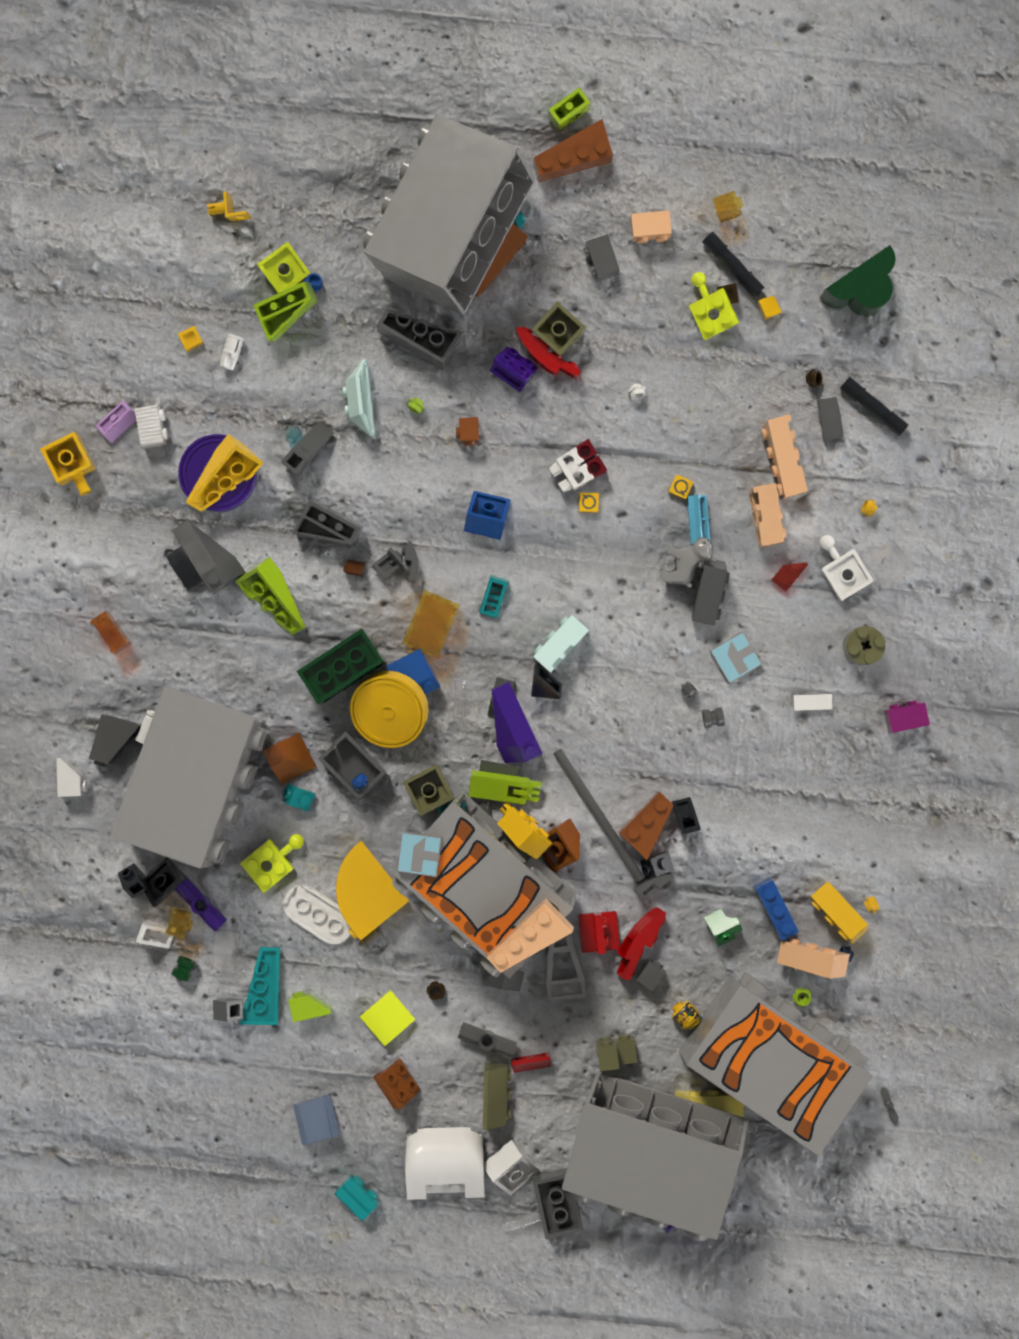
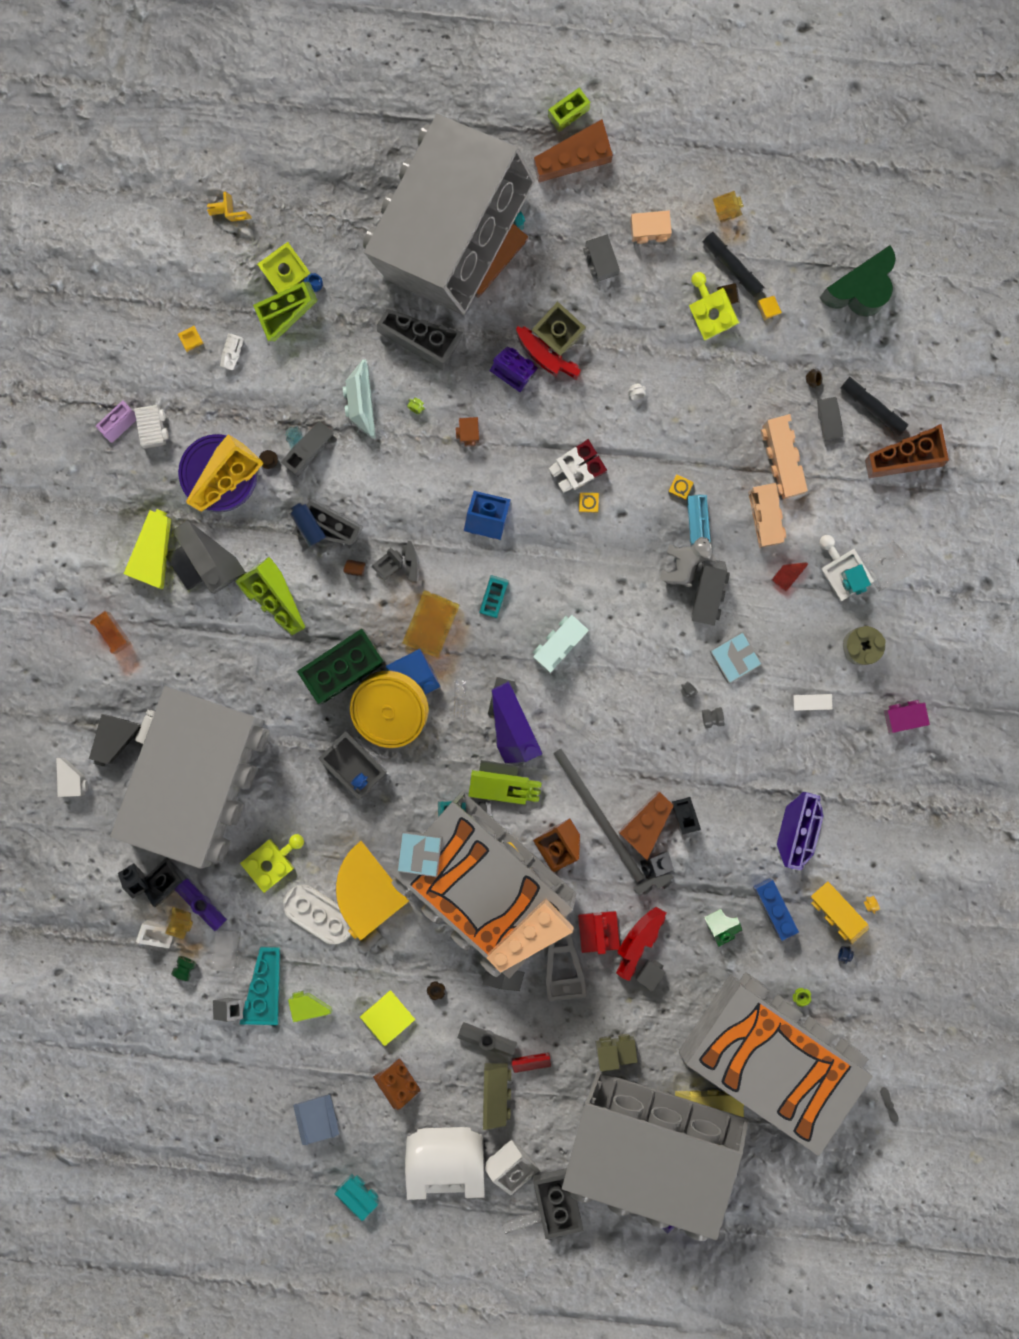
yellow brick [40,432,97,496] -> none
dark orange slope [263,733,317,784] -> none
teal bracket [282,783,315,812] -> none
olive slope [403,764,455,816] -> none
yellow brick [497,803,552,860] -> none
black slope [531,662,562,699] -> none
yellow head [672,1001,700,1030] -> none
light nougat wedge [777,937,850,979] -> none
yellow plate [861,499,878,517] -> none
none -> neon yellow slope [123,509,171,590]
none -> dark brown plate [259,450,278,469]
none -> dark blue brick [289,502,326,547]
none -> dark purple wedge [777,792,824,871]
none -> teal brick [841,564,871,595]
none -> dark orange wedge [865,424,949,478]

